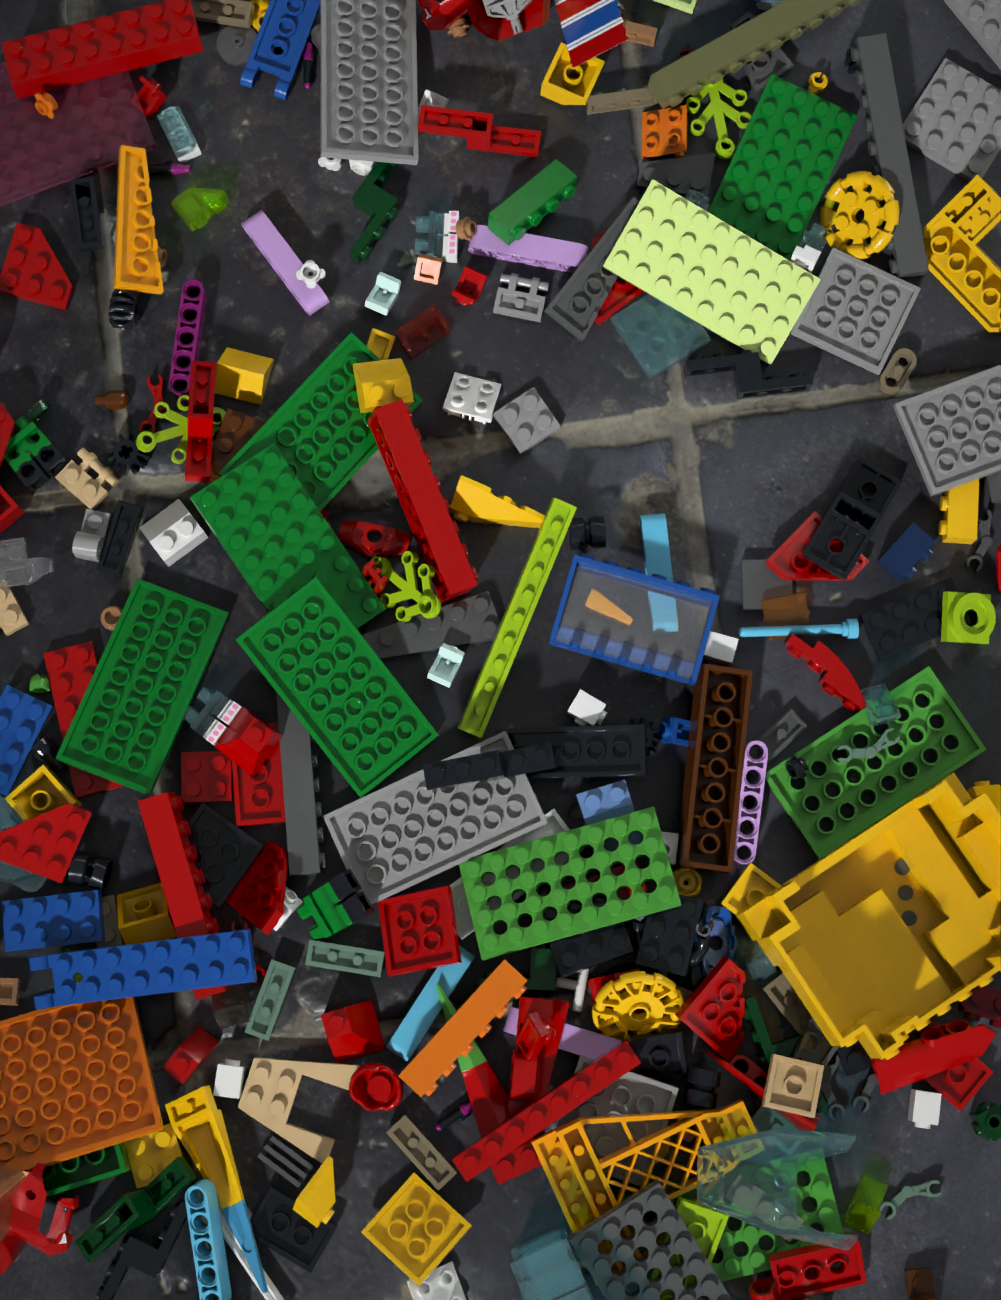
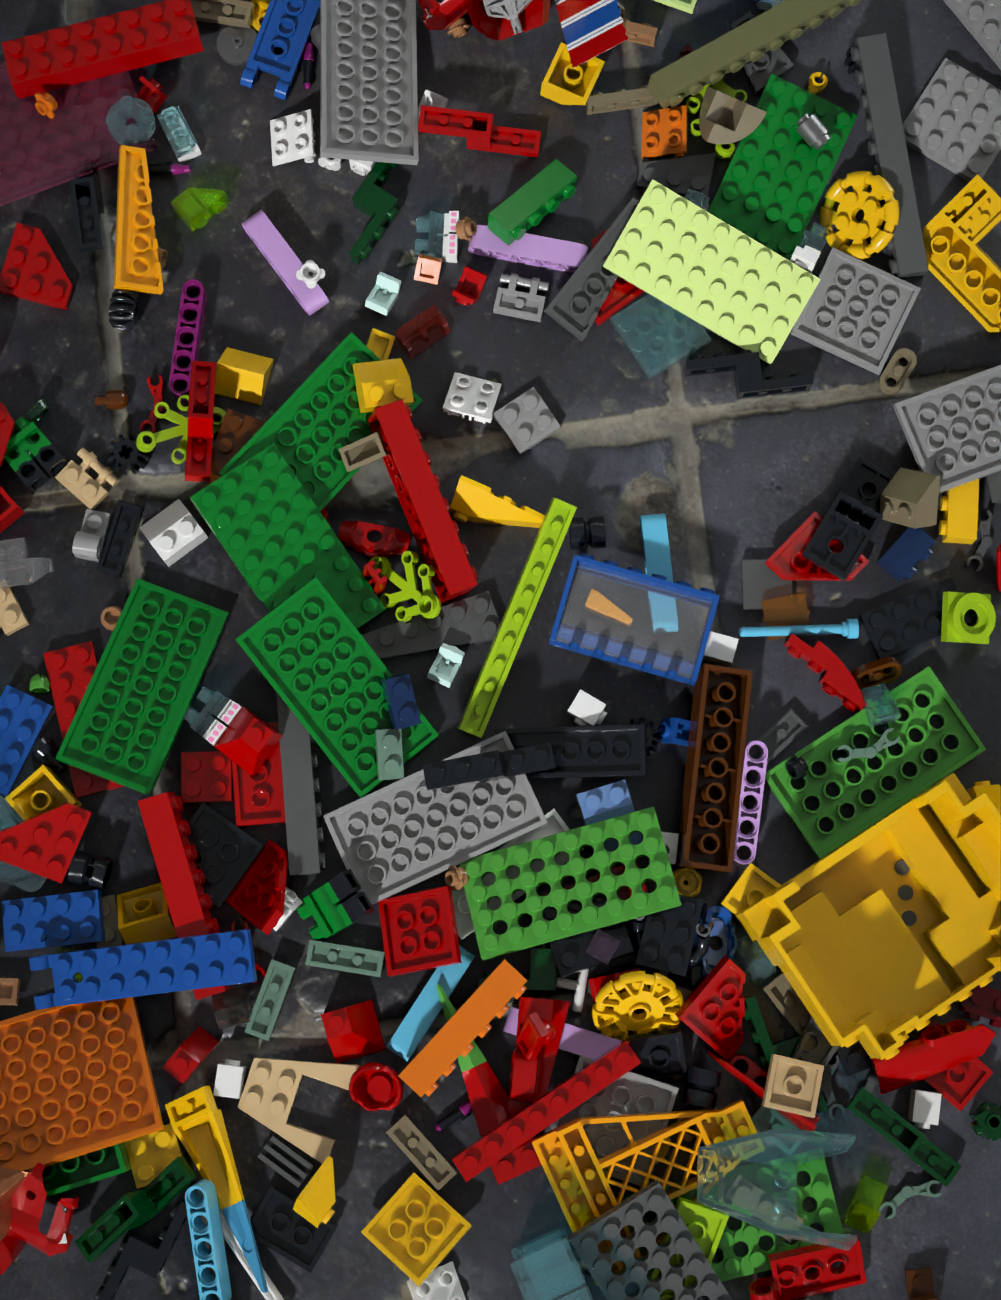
none -> clear light blue plate [105,96,156,146]
none -> white hinge [270,109,316,166]
none -> dark tan slope [338,431,388,472]
none -> sand green plate [375,728,404,780]
none -> dark blue brick [380,673,421,730]
none -> medium nougat plate [445,865,468,891]
none -> clear purple plate [585,929,621,965]
none -> dark tan brick [699,86,767,144]
none -> flat silver brick [796,113,831,150]
none -> dark green bracket [846,1086,962,1187]
none -> reddish brown plate [852,657,902,691]
none -> dark tan slope [879,467,940,529]

